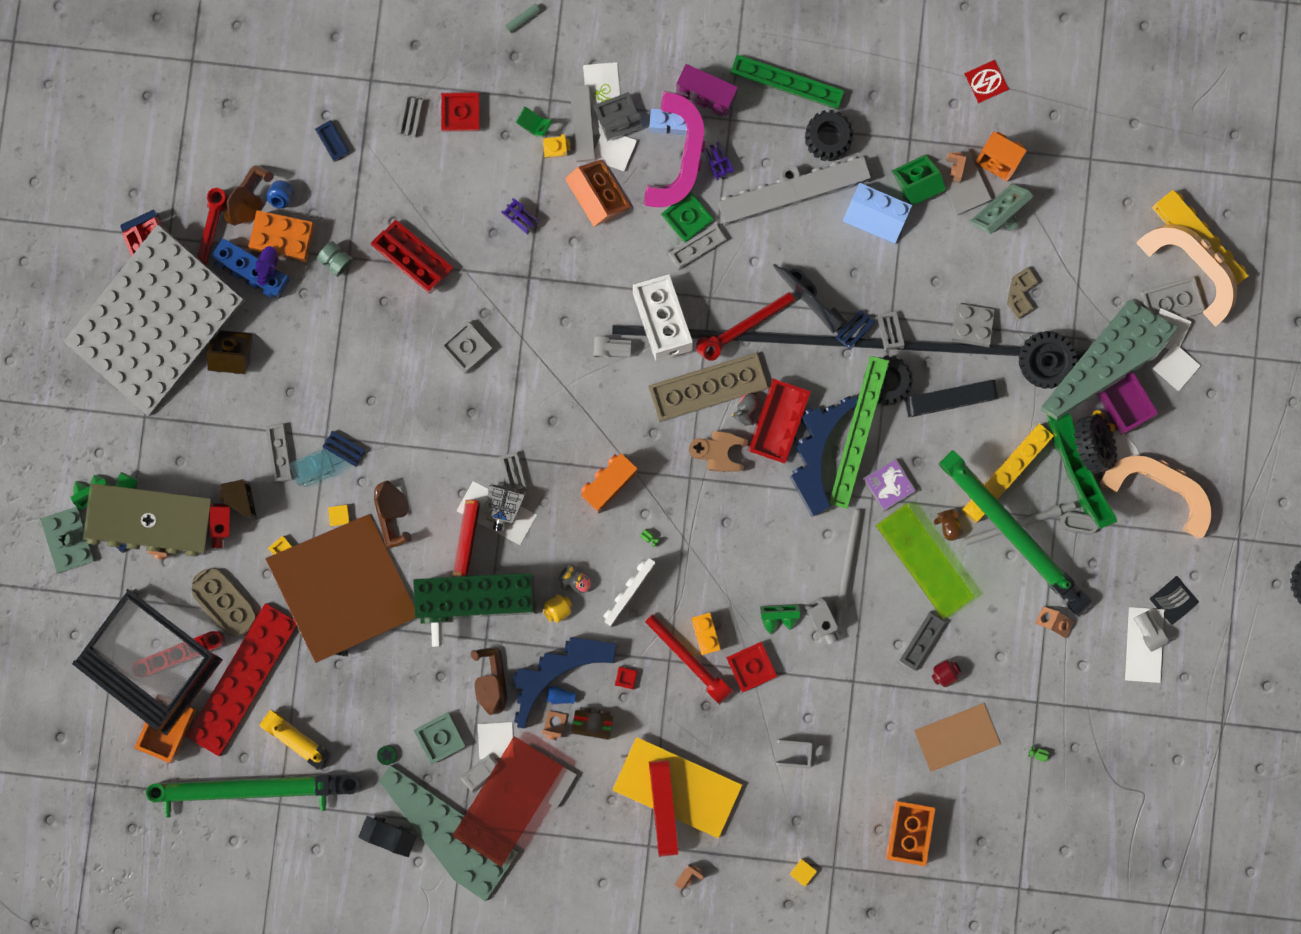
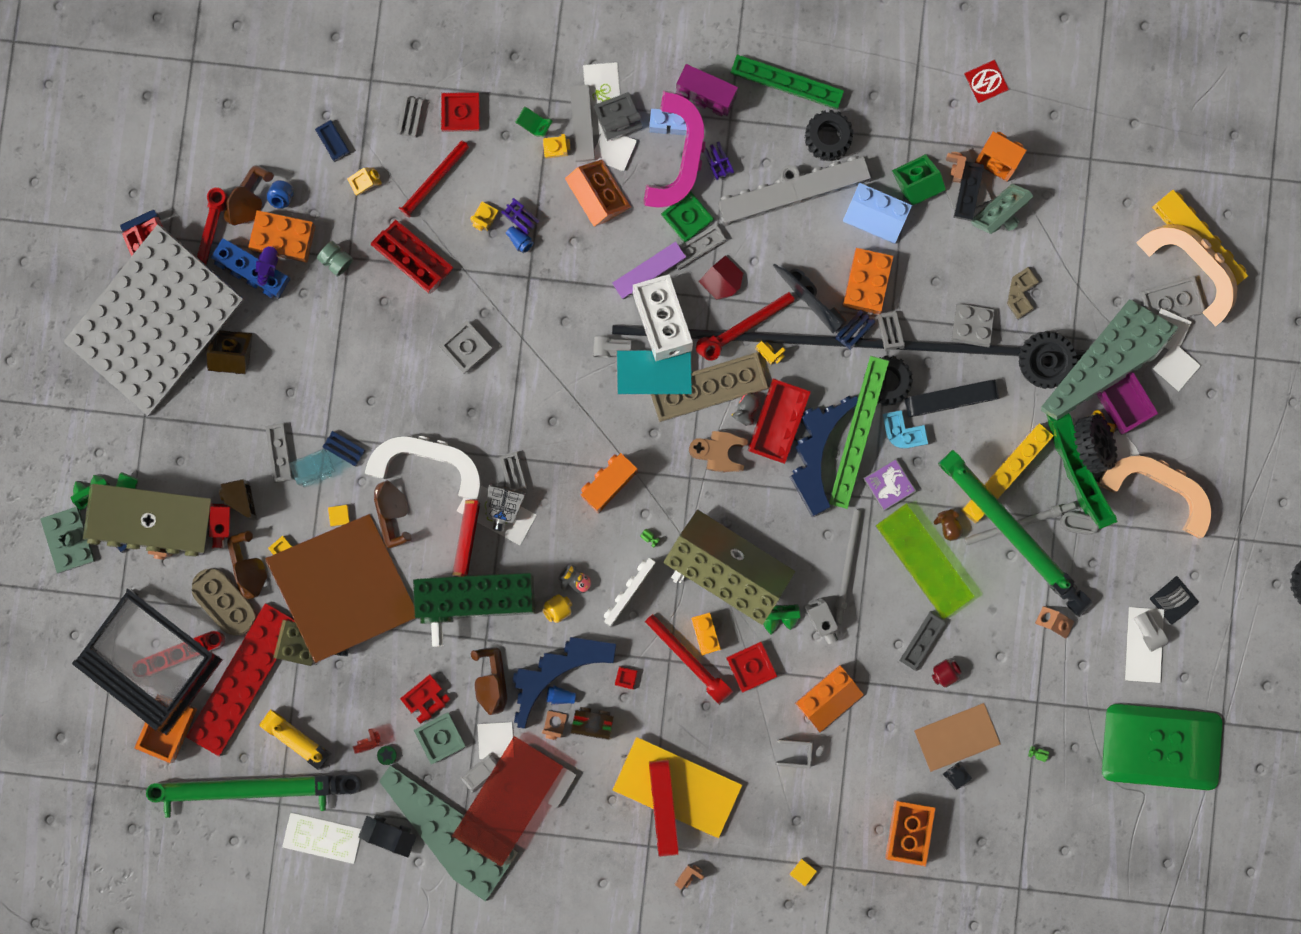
sand green piece [505,4,540,33] -> none
none -> reddish brown piece [227,531,267,599]
none -> olive plate [274,620,313,666]
none -> white sticker [282,813,361,864]
none -> yellow bracket [348,167,382,195]
none -> clear red bracket [353,728,381,754]
none -> white arch [365,436,481,500]
none -> red axle [399,140,469,218]
none -> red plate [400,674,451,724]
none -> yellow bracket [470,202,499,231]
none -> blue cone [506,226,533,253]
none -> medium lavender tile [612,241,686,299]
none -> teal sticker [617,351,692,394]
none -> olive piece [663,509,796,625]
none -> dark red slope [698,255,743,300]
none -> yellow bracket [755,341,785,365]
none -> orange slope [795,665,864,732]
none -> orange brick [842,248,893,315]
none -> medium azure plate [882,410,928,449]
none -> black brick [943,762,972,790]
none -> black plate [953,161,984,221]
none -> green wedge [1102,704,1222,790]

